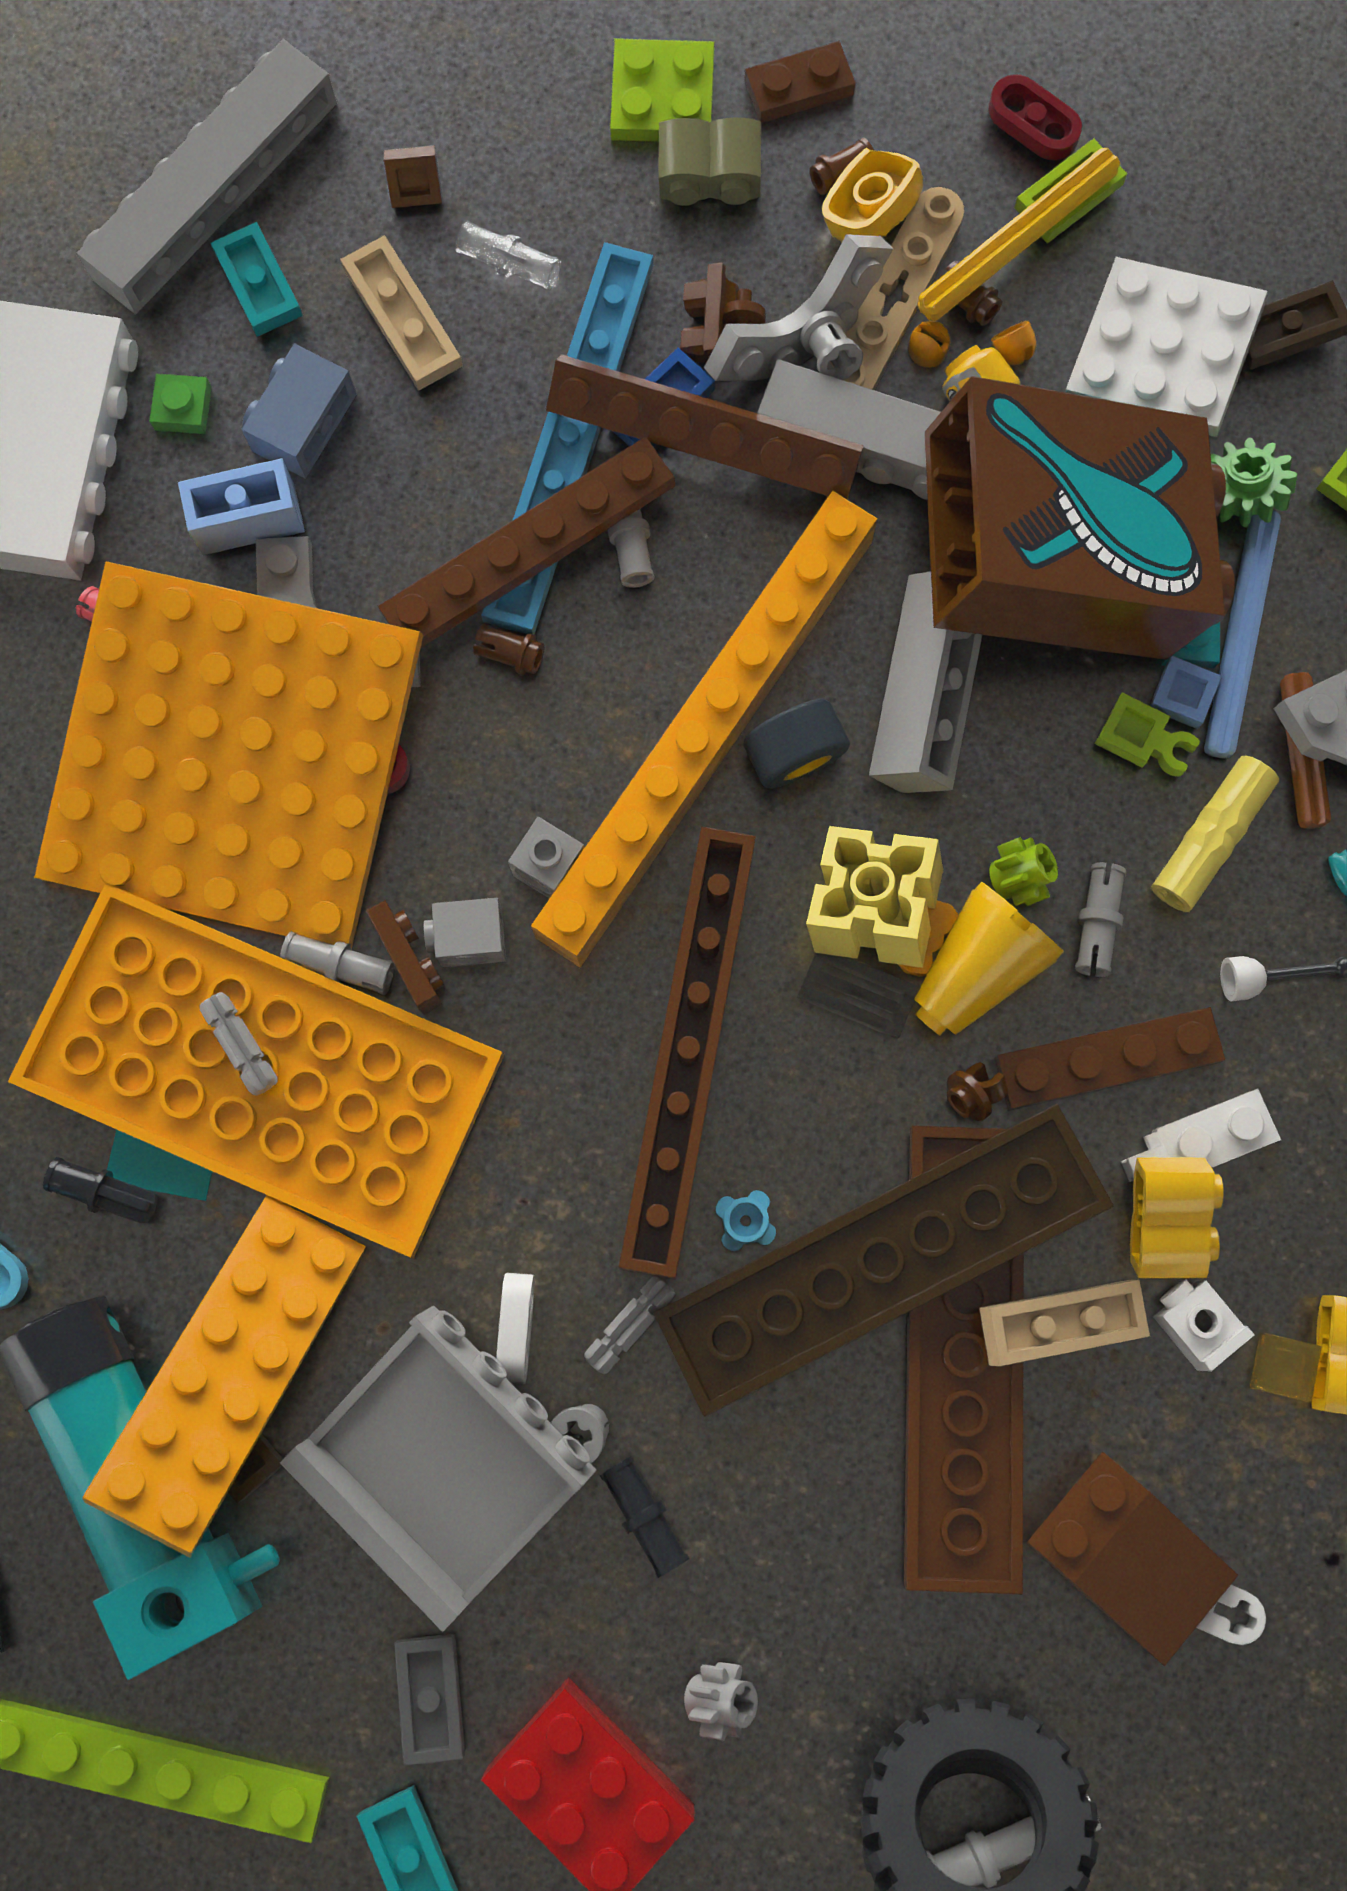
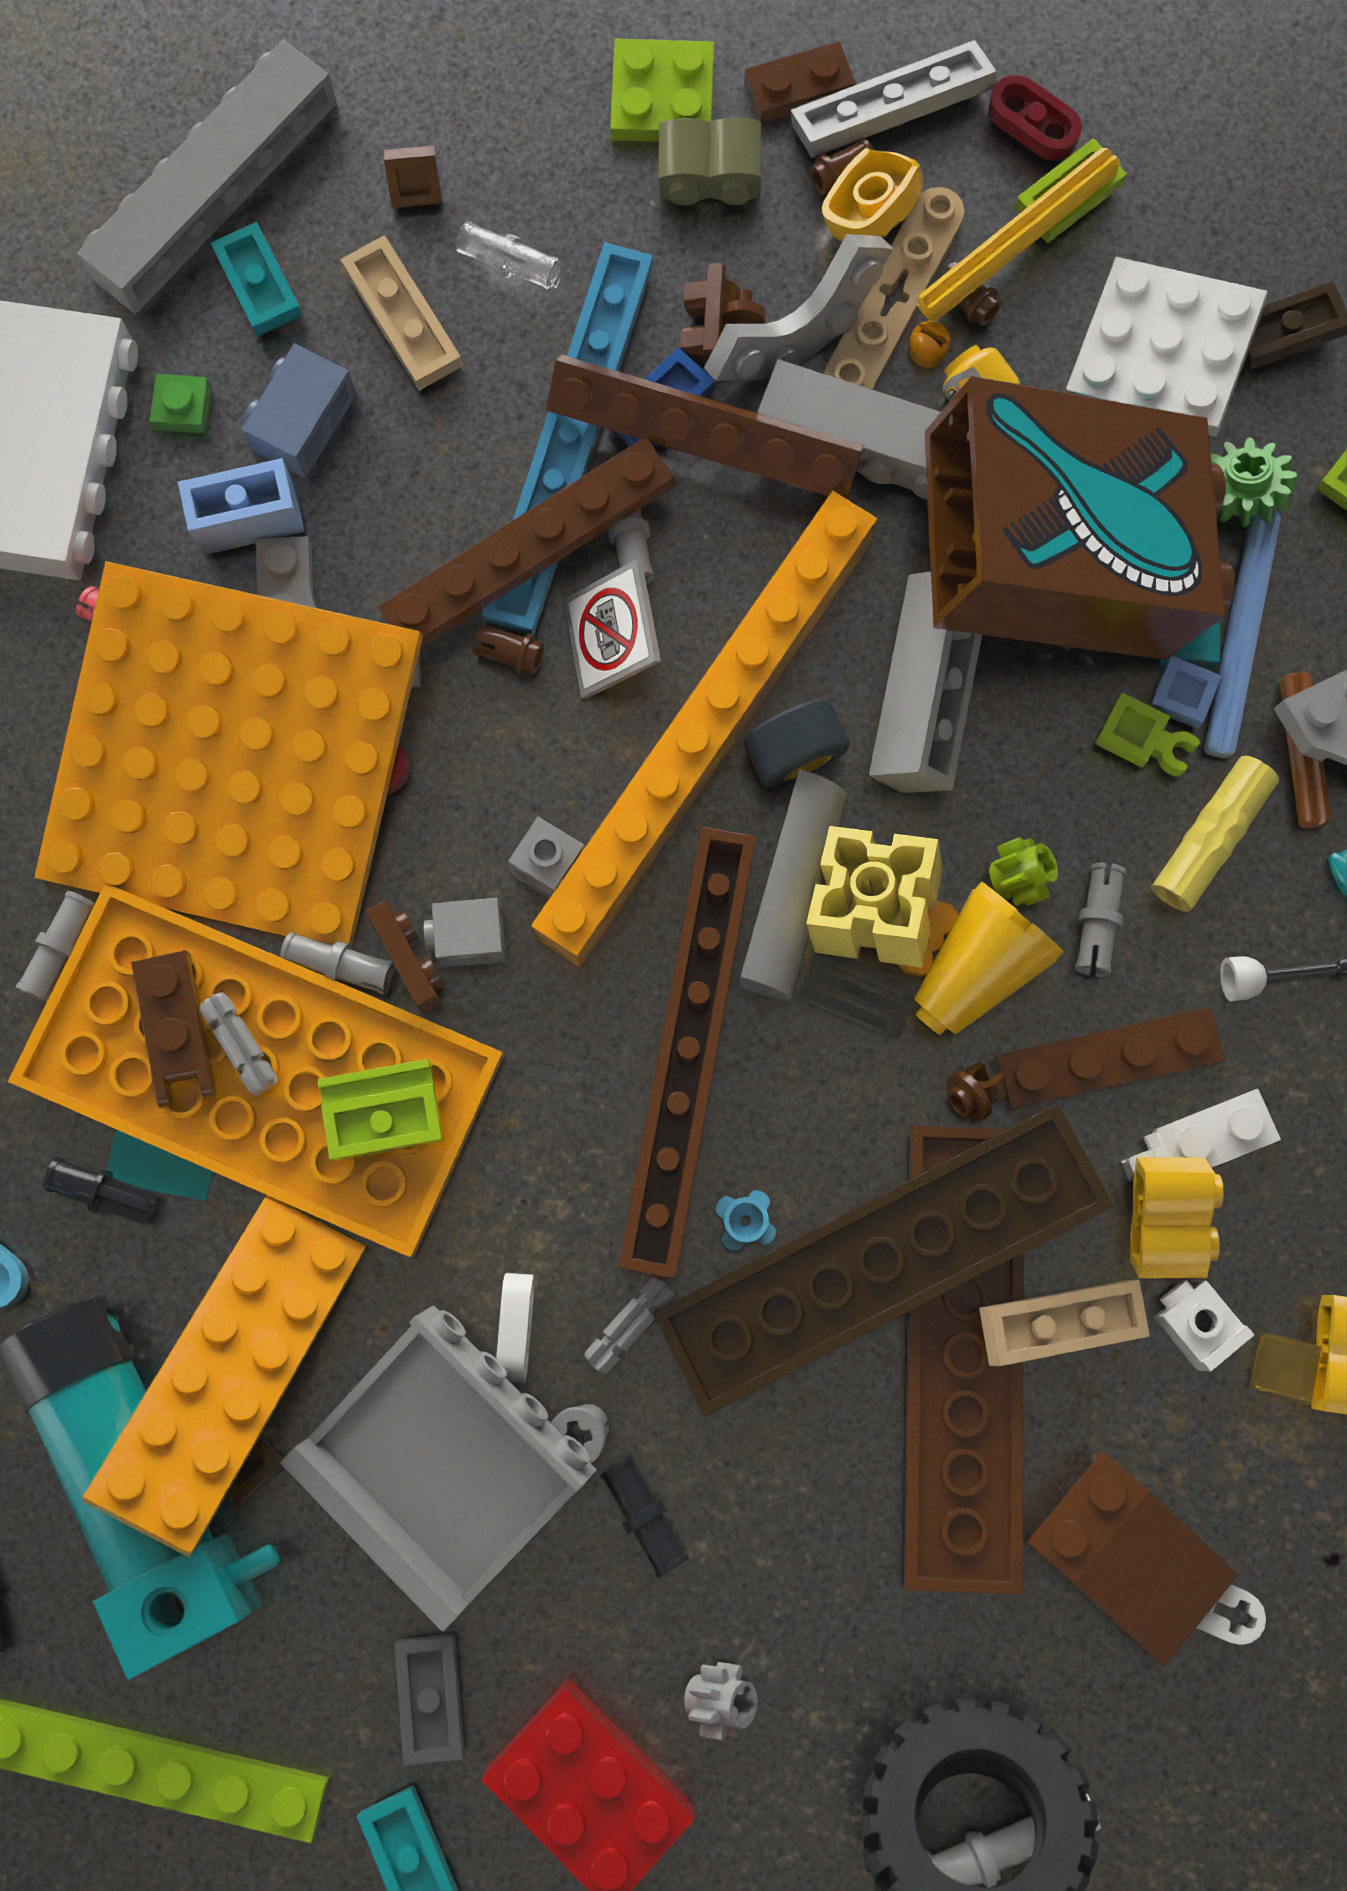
light grey bush [800,311,863,380] -> none
light orange hinge [991,320,1037,366] -> none
none -> light grey pin [15,891,95,1003]
none -> reddish brown hinge [131,950,216,1109]
none -> lime plate [317,1059,444,1162]
none -> piece [563,559,661,699]
none -> light grey brick [739,769,848,1003]
none -> light grey plate [791,40,997,158]

